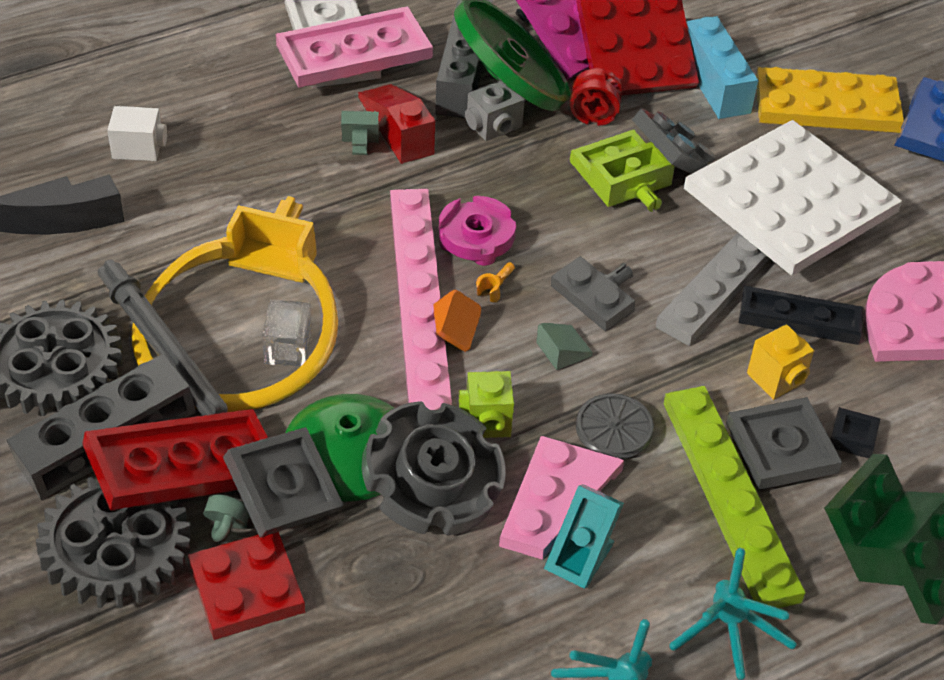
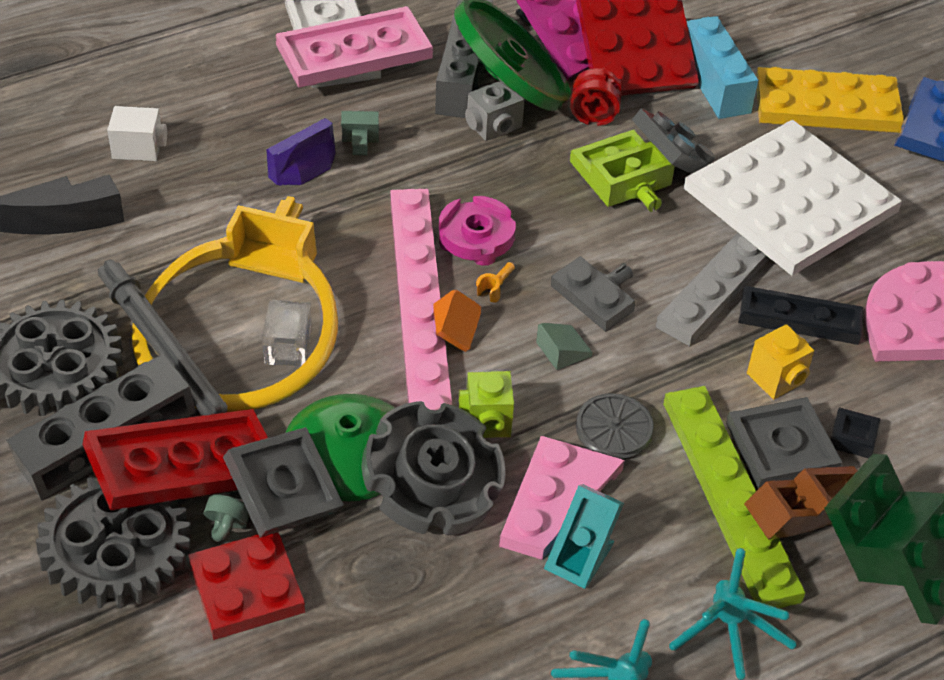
red slope [358,84,436,164] -> none
none -> dark purple slope [266,118,336,185]
none -> dark orange slope [744,466,857,540]

